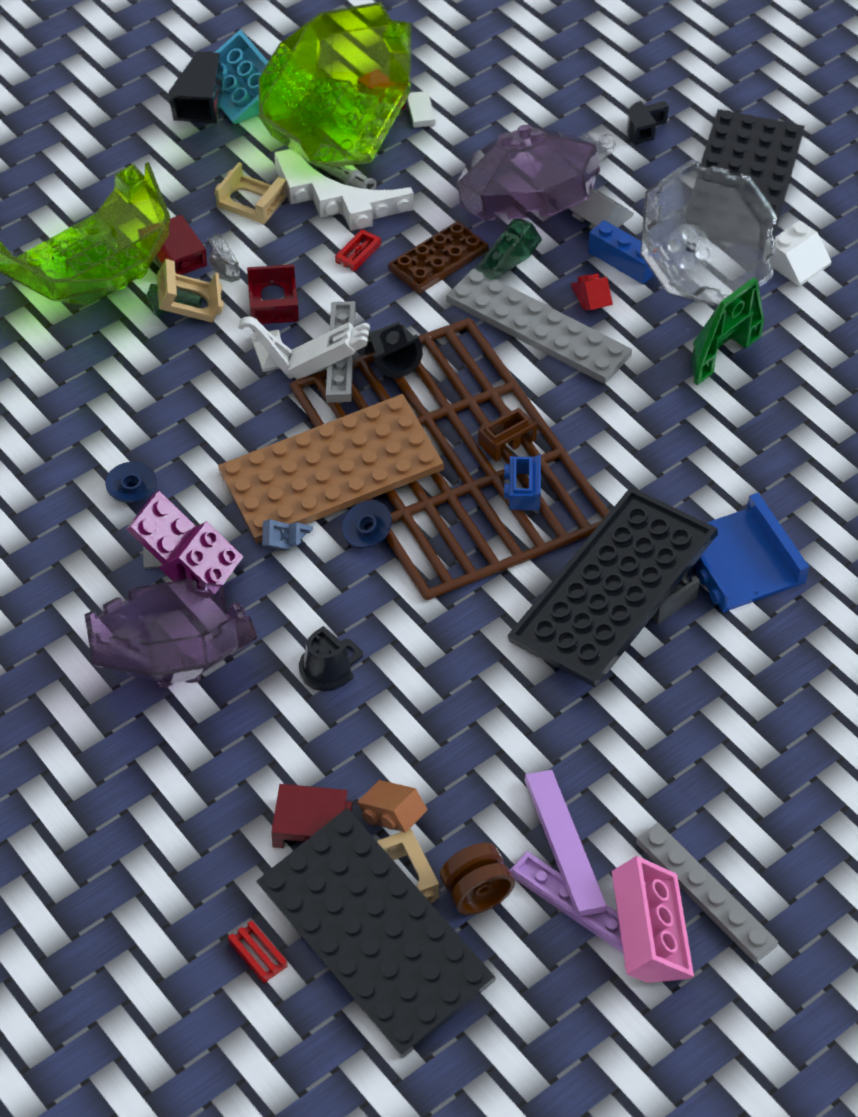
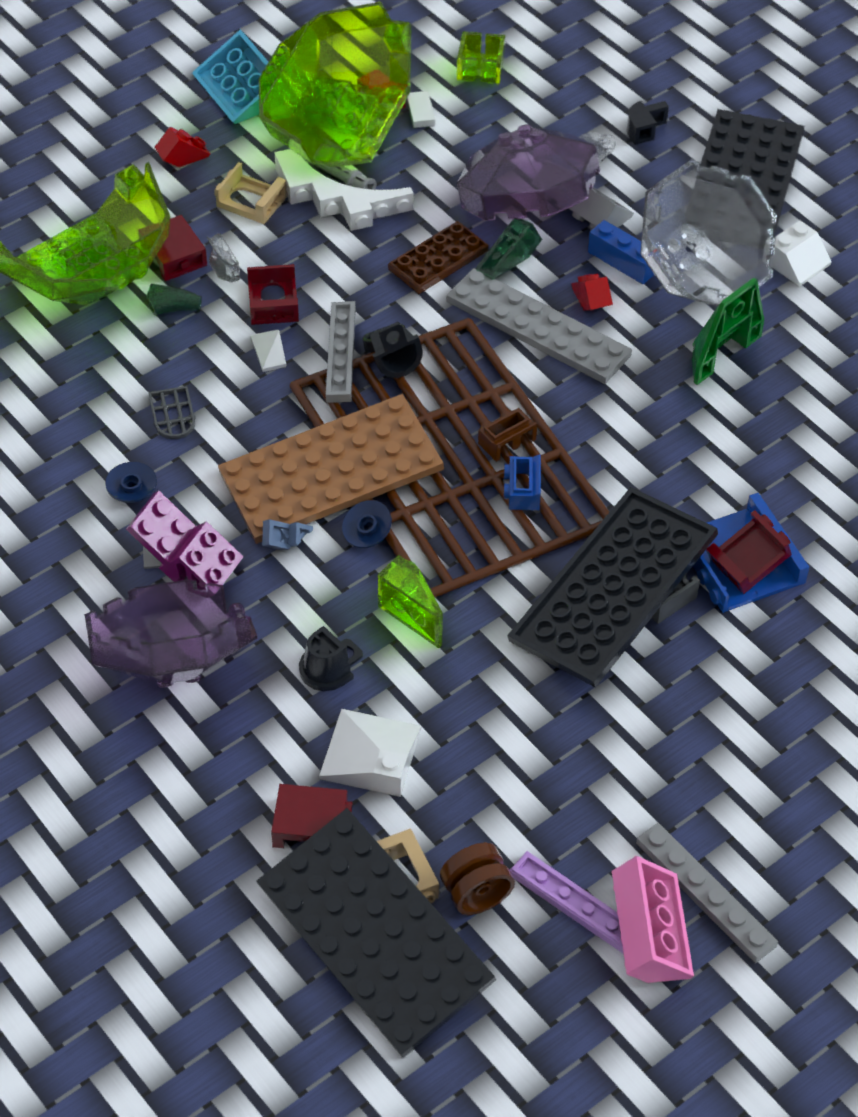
tan panel [157,259,224,323] -> none
black slope [168,51,224,123] -> none
red tile [228,920,288,983] -> none
white hinge [238,317,370,380] -> none
red tile [335,229,381,272] -> none
nougat brick [357,780,428,833] -> none
lavender tile [524,770,607,917] -> none
none -> dark grey window [148,386,195,439]
none -> red slope [154,127,210,168]
none -> white slope [319,709,421,797]
none -> clear neon green slope [378,555,443,648]
none -> clear neon green piece [457,31,506,84]
none -> dark red panel [706,510,792,594]

